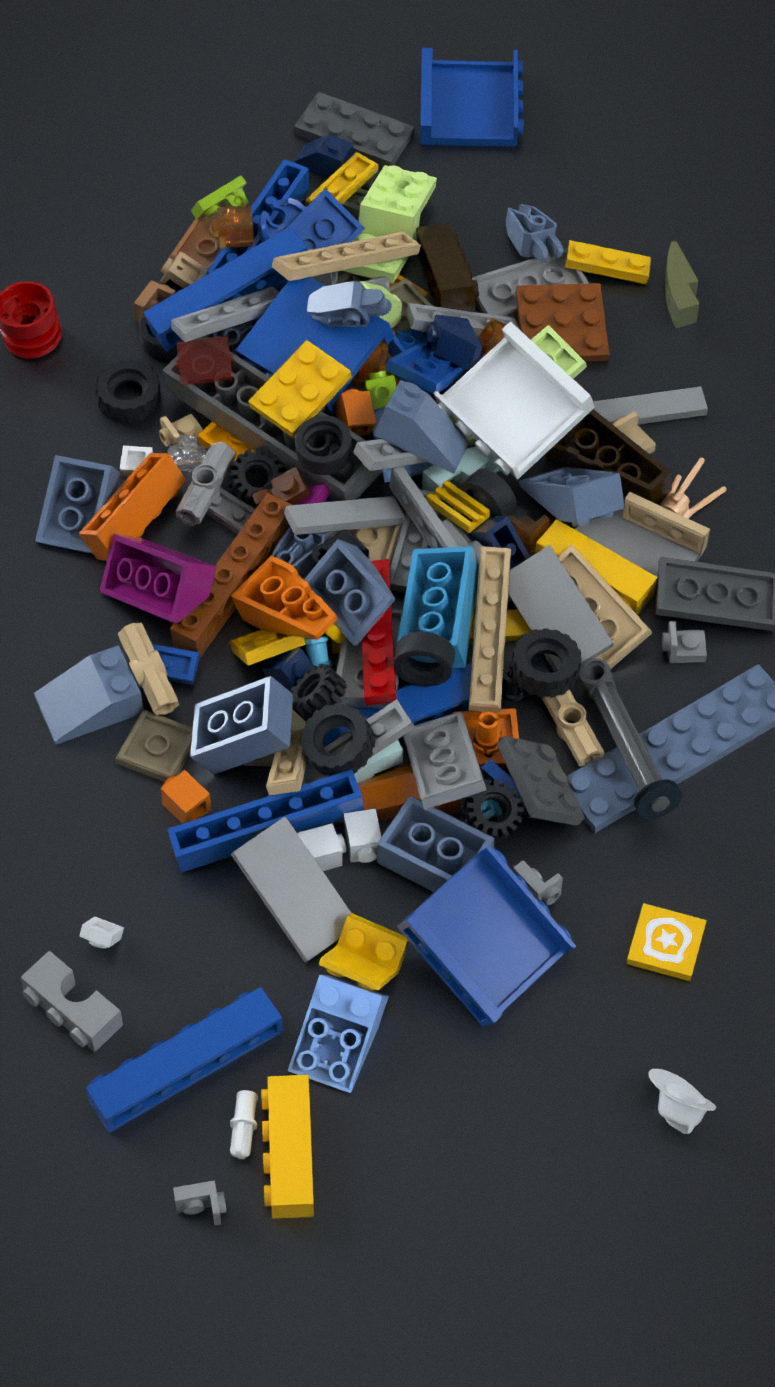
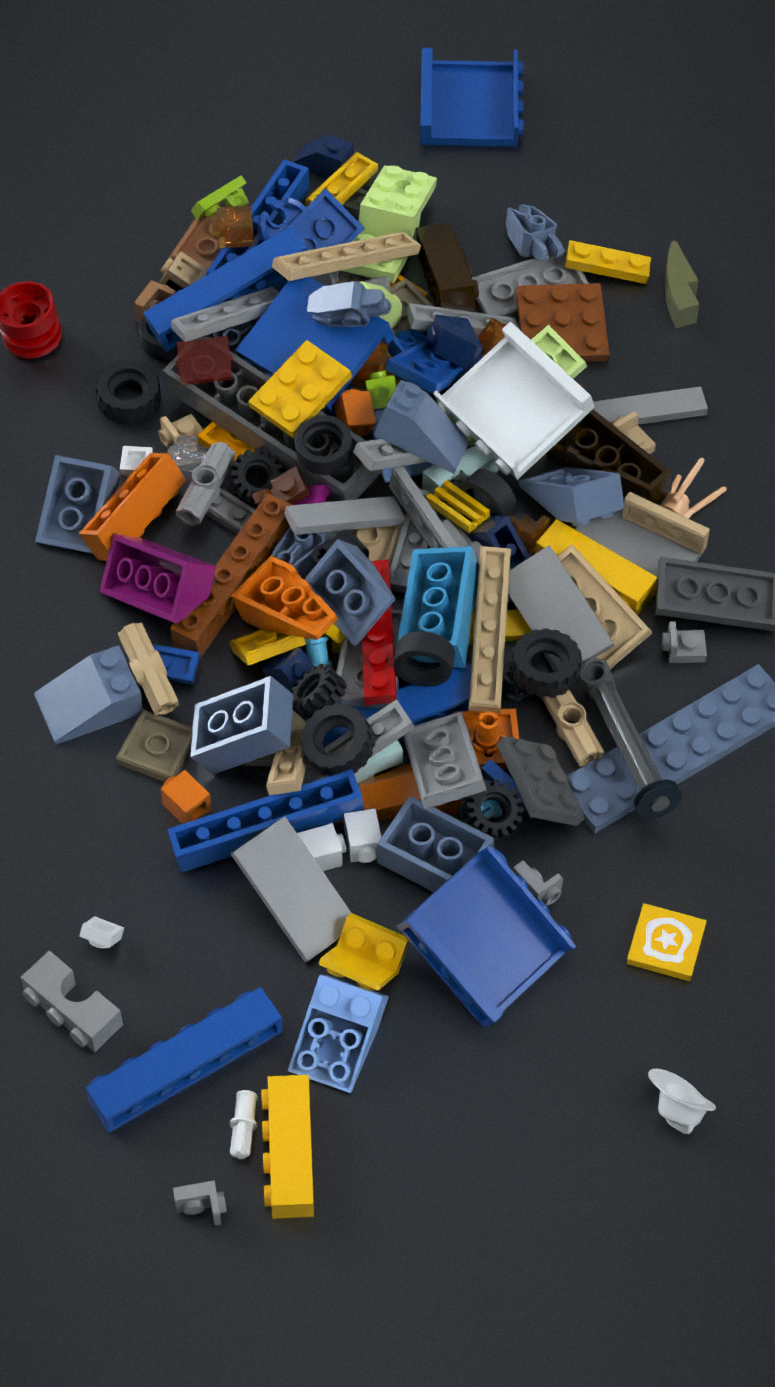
dark grey plate [294,91,415,167] -> none

